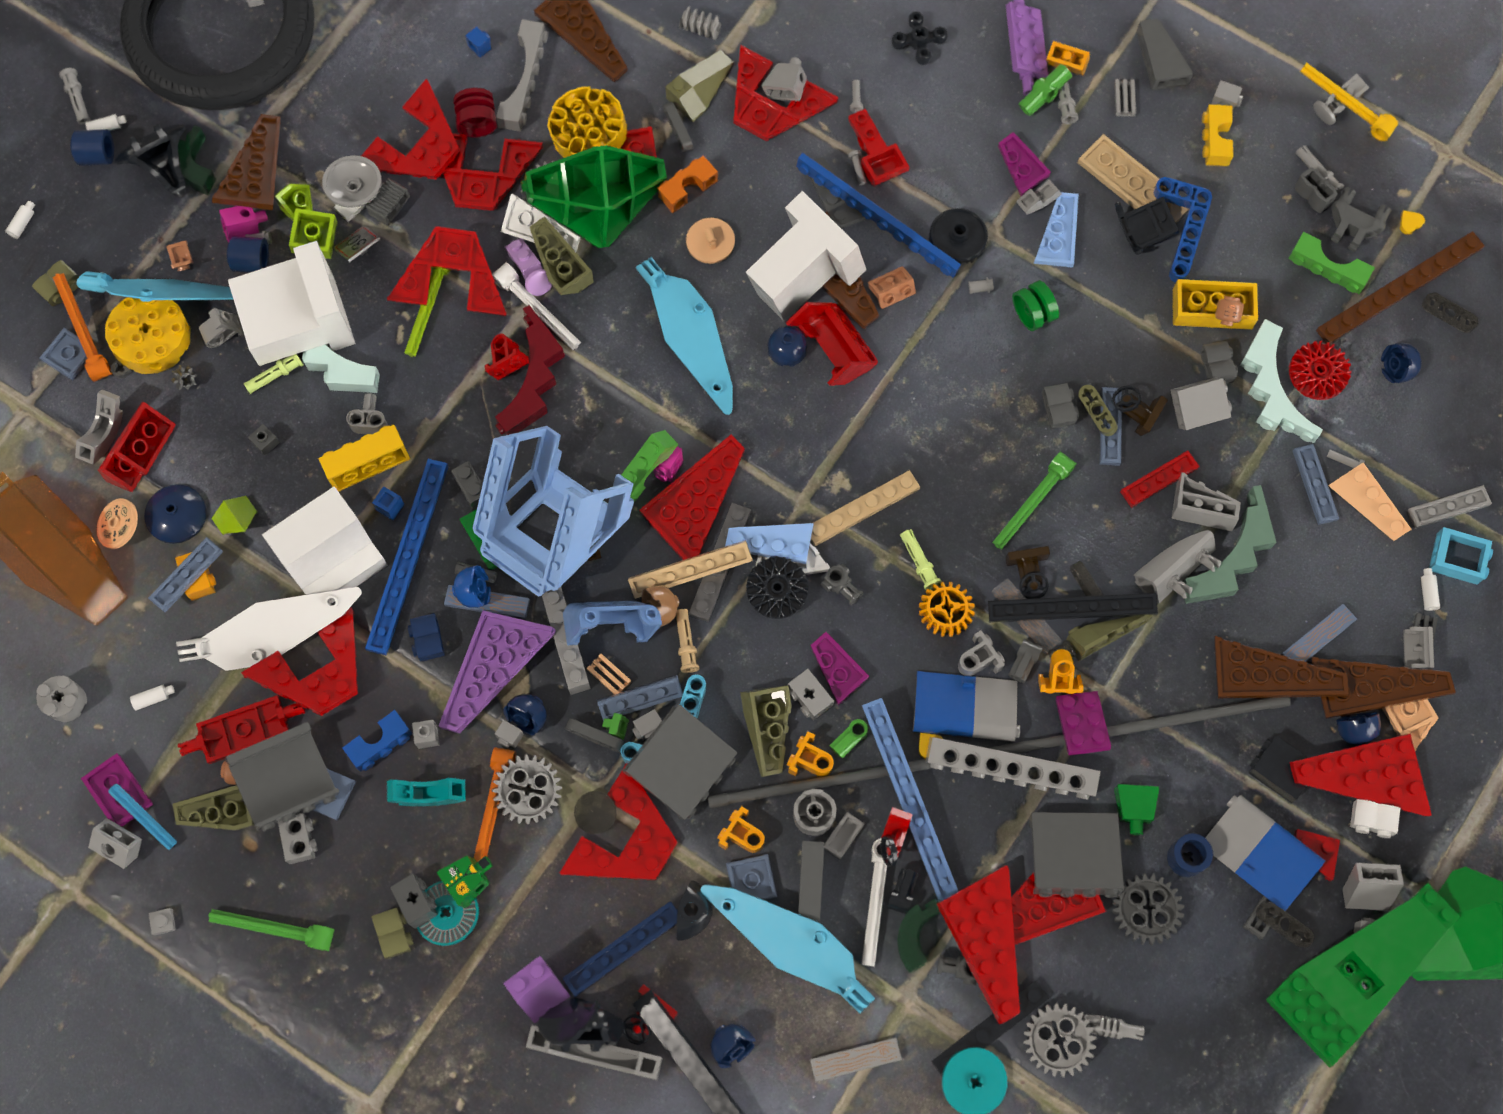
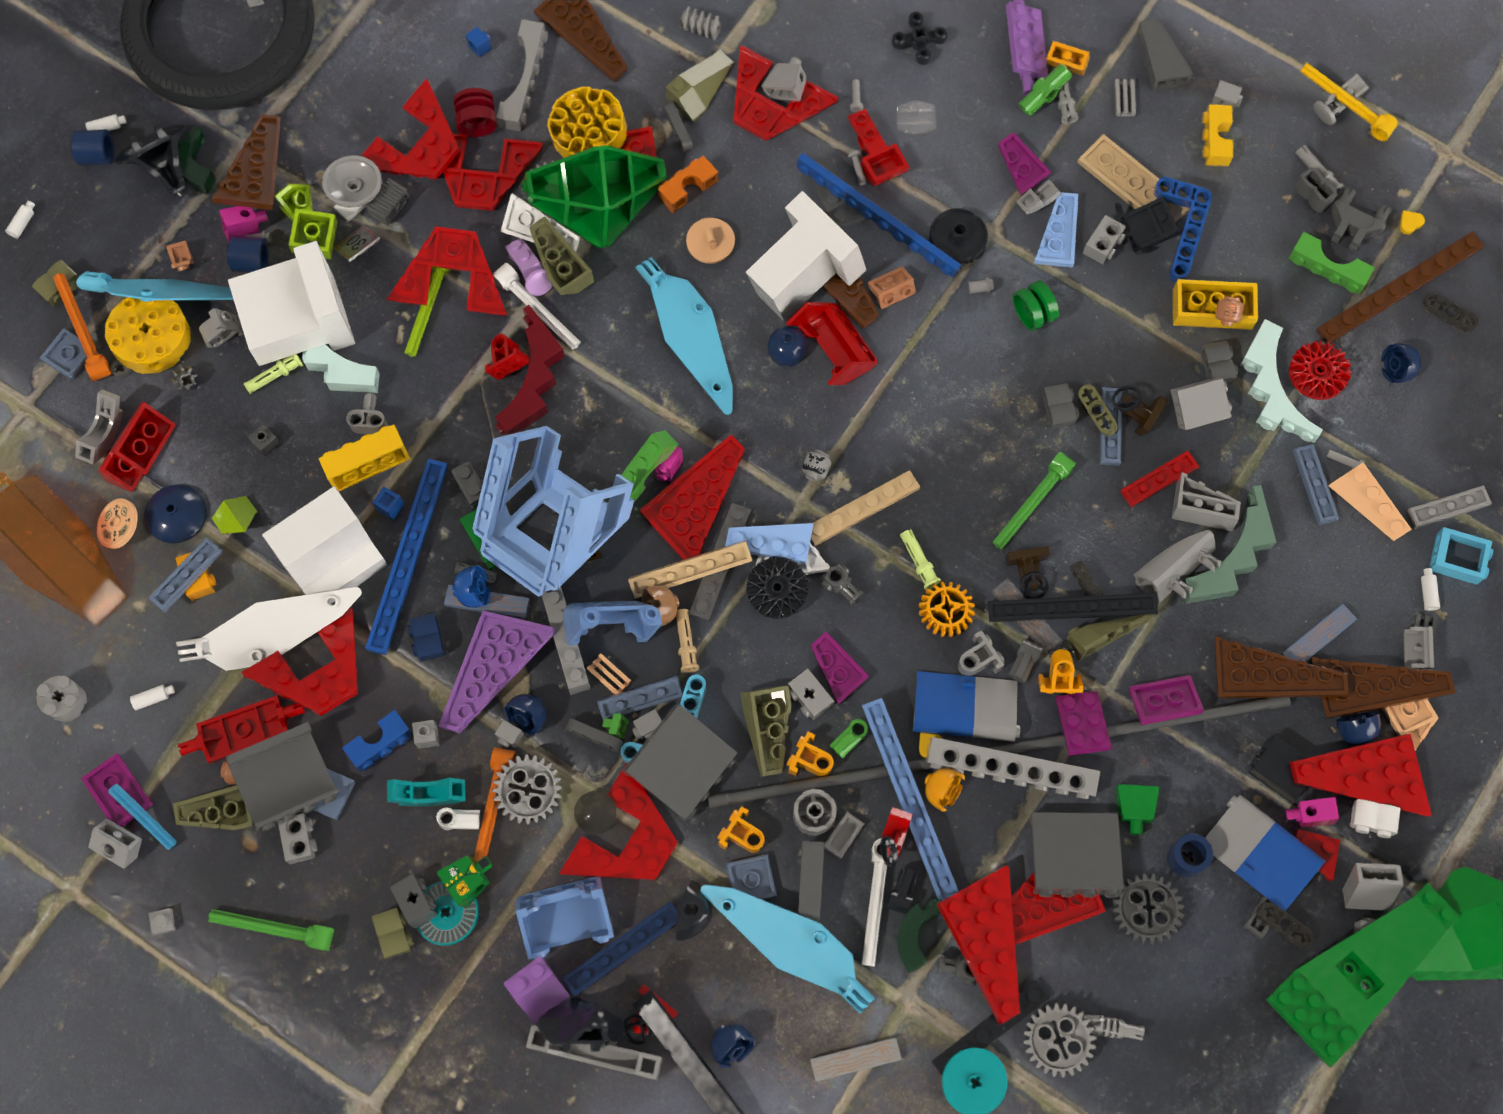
light grey pin [59,68,90,125] -> none
none -> white piece [437,808,480,830]
none -> medium blue windscreen [516,876,614,960]
none -> light grey head [802,450,831,481]
none -> clear slope [897,100,936,135]
none -> light orange cylinder [924,768,965,812]
none -> light grey brick [1083,215,1126,265]
none -> magenta plate [1128,675,1204,725]
none -> dark pink torso [1285,797,1339,827]

